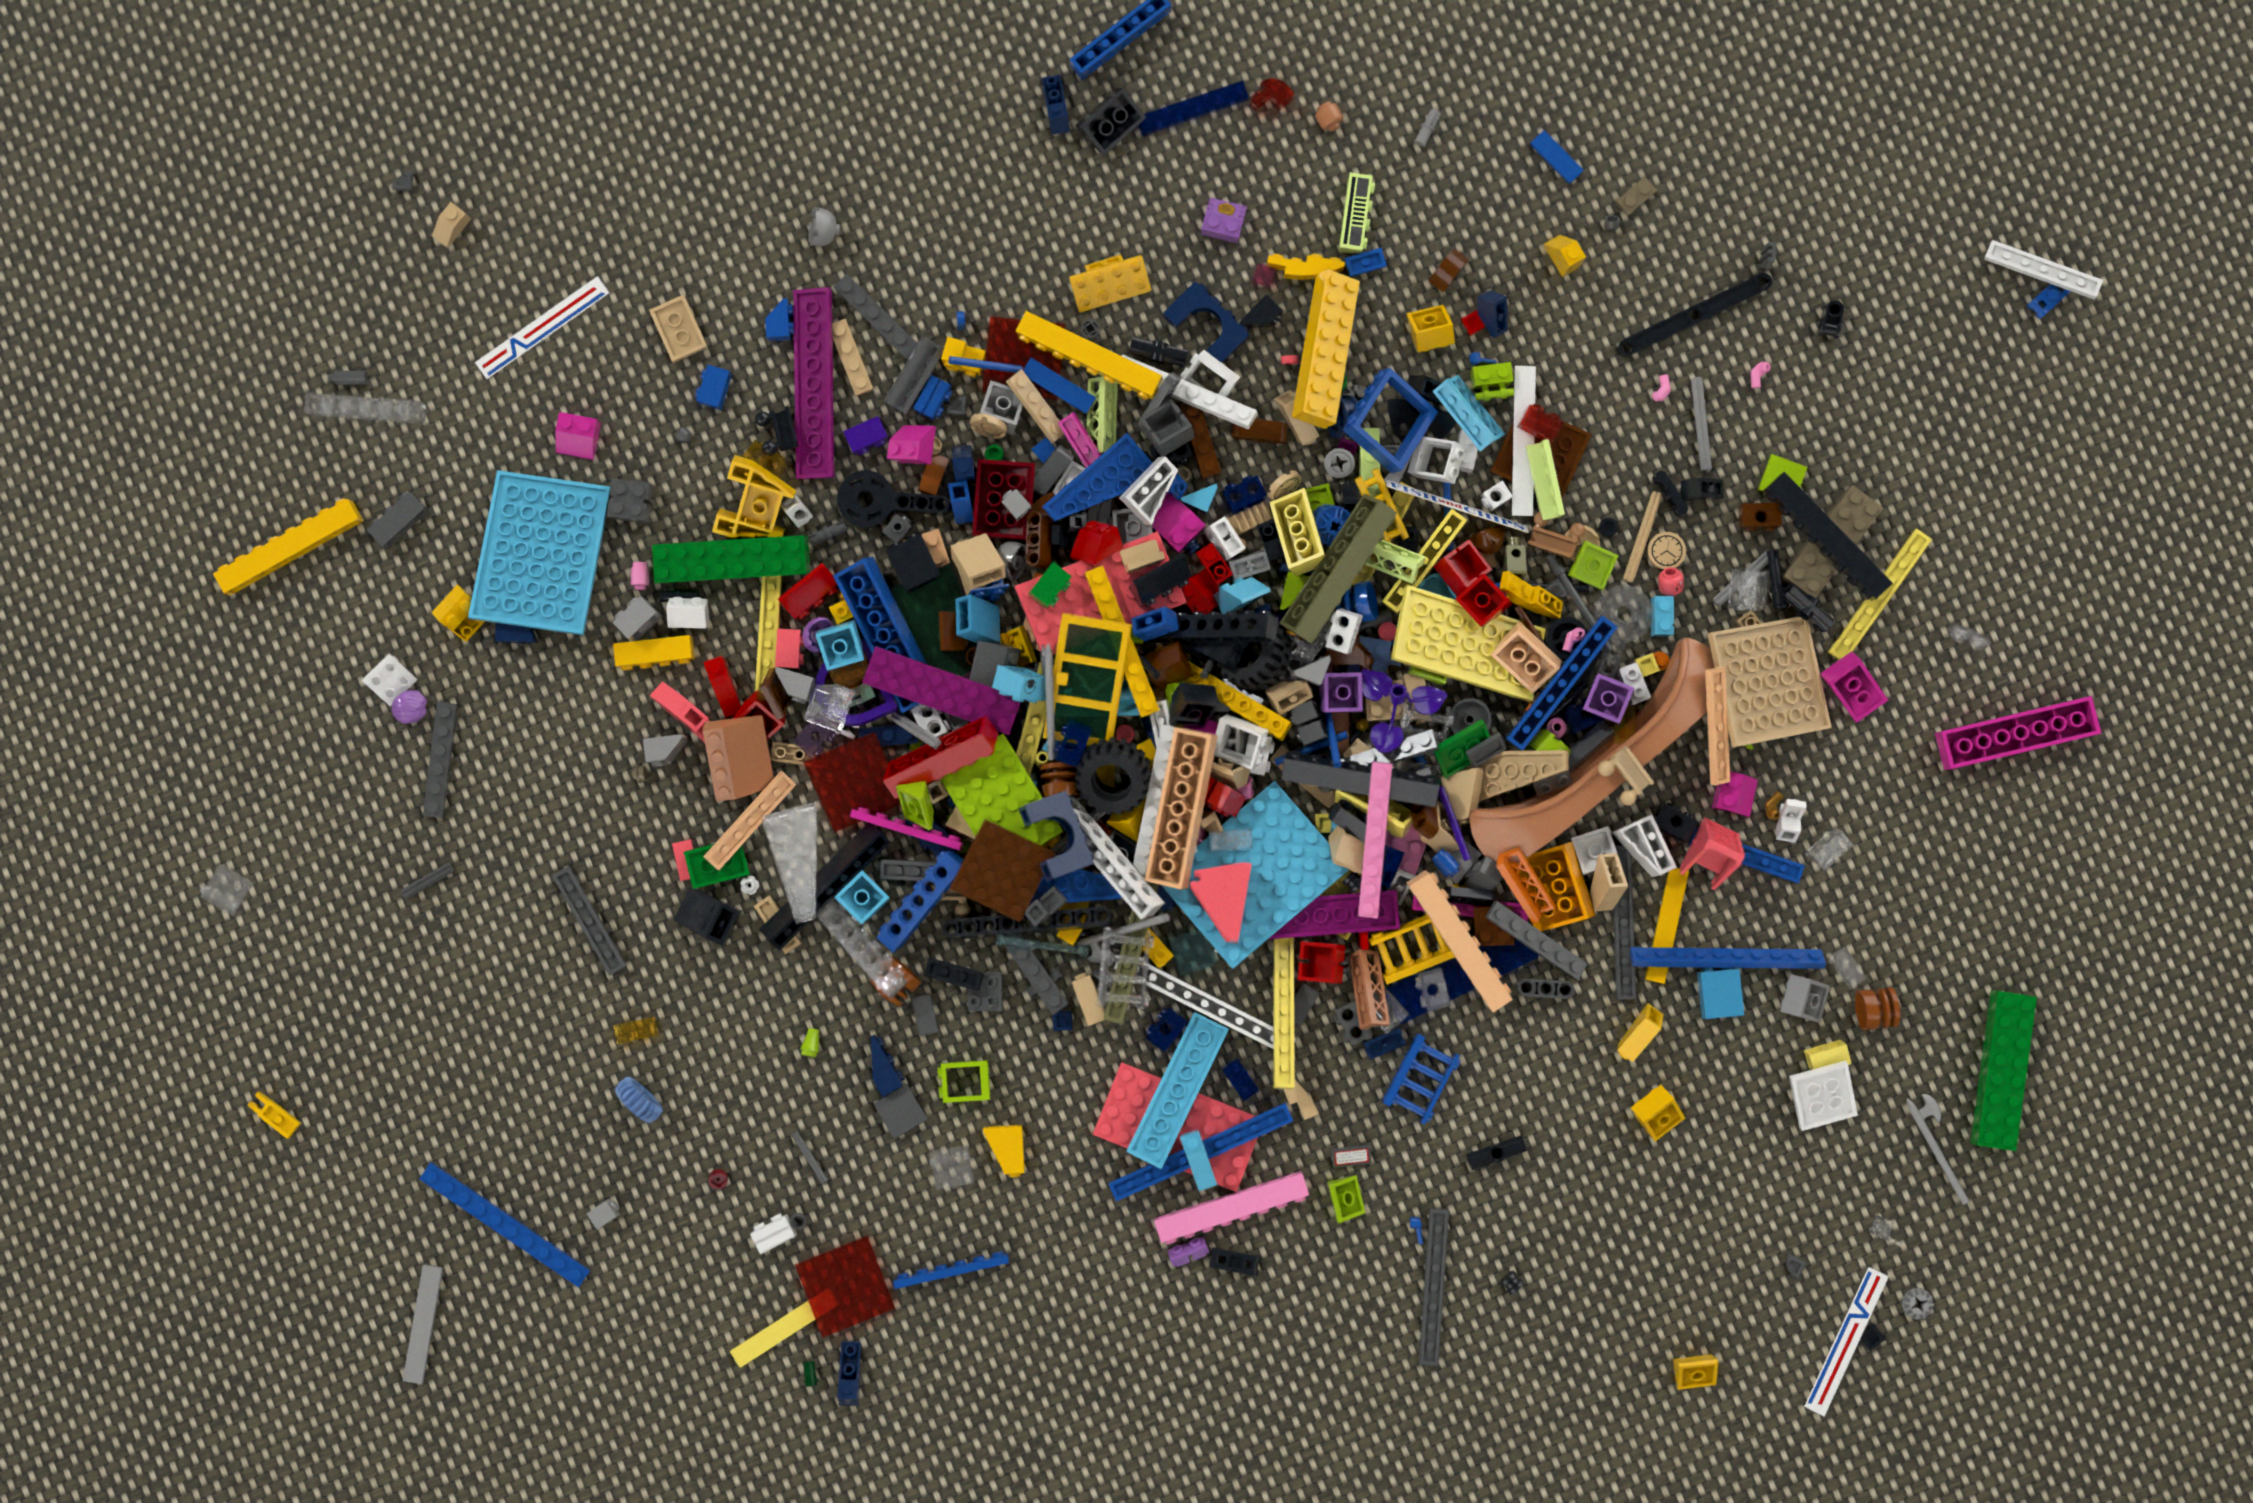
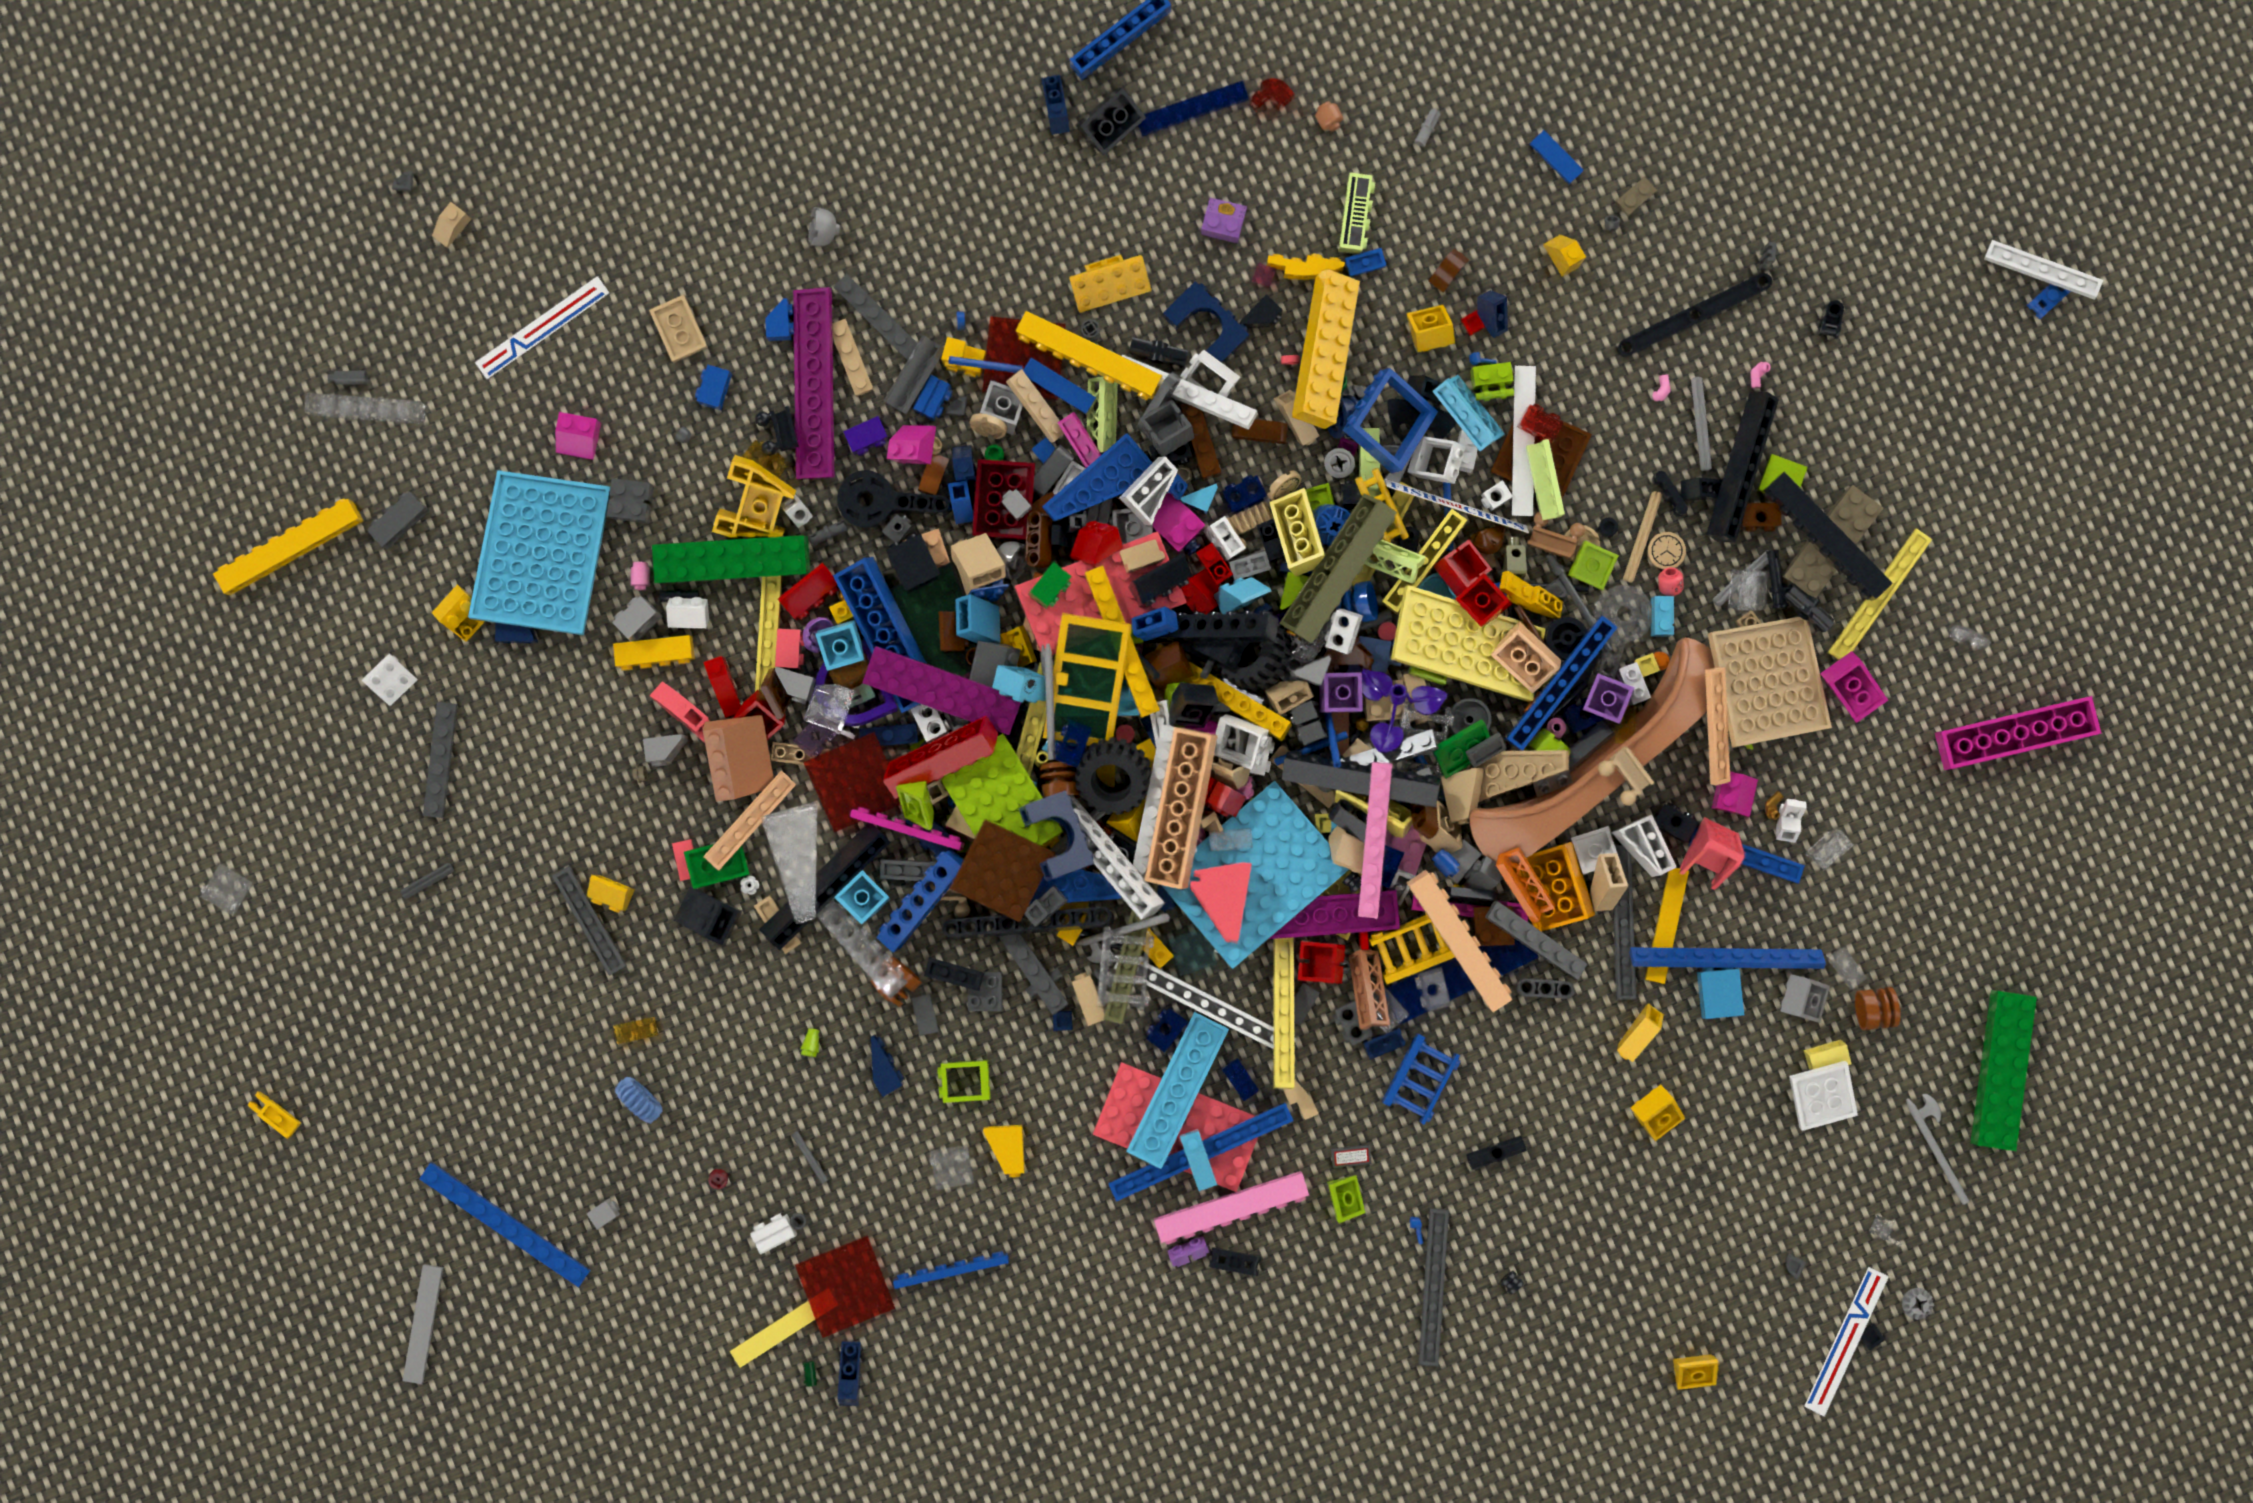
medium lavender hair [391,690,427,724] -> none
dark grey slope [874,1084,928,1139] -> none
light grey axle [891,712,942,749] -> none
clear light blue bar [996,934,1089,957] -> none
dark purple bar [1438,786,1471,861] -> none
bright pink arm [1562,628,1585,653] -> none
none -> yellow slope [587,875,635,913]
none -> black brick [1706,392,1779,543]

